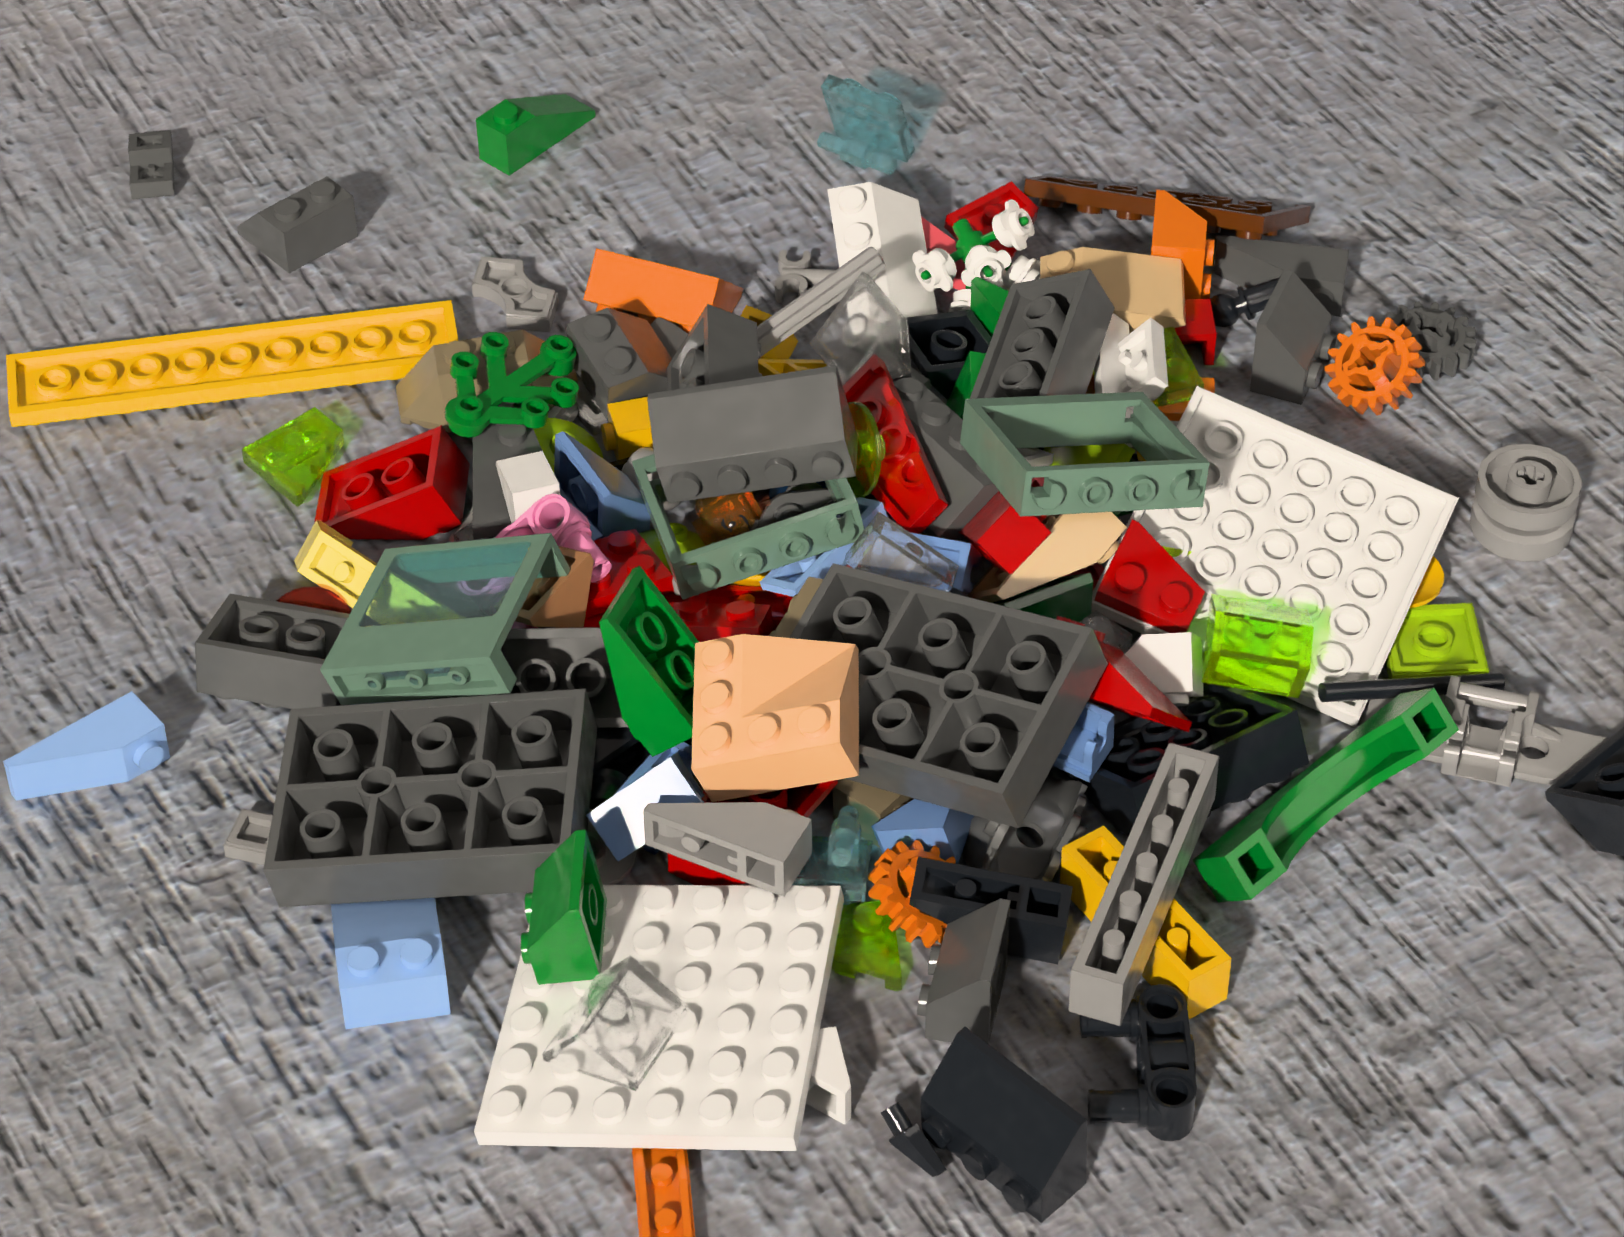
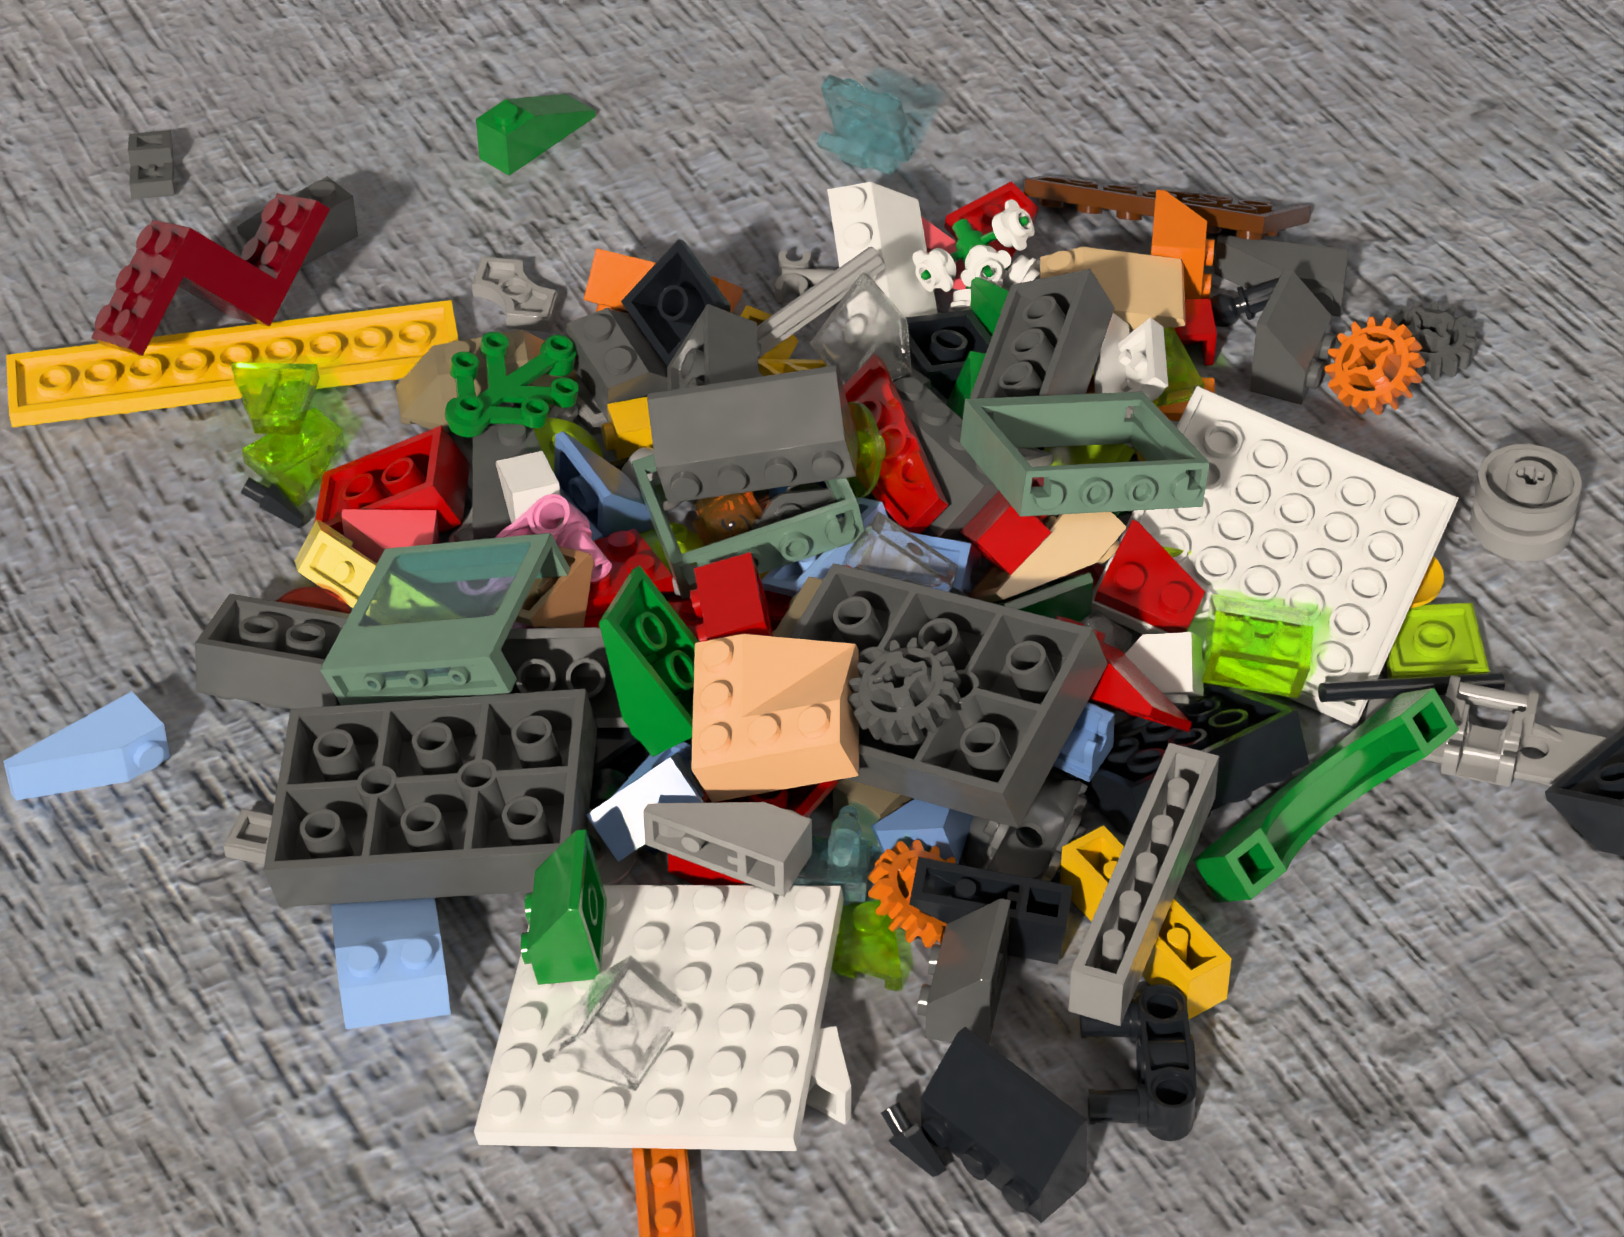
none -> dark red bracket [91,193,330,356]
none -> clear neon green wing [231,362,320,436]
none -> black bar [241,477,304,528]
none -> coral slope [342,509,440,573]
none -> black slope [621,239,731,366]
none -> red brick [690,552,774,642]
none -> dark grey gear [848,638,961,744]

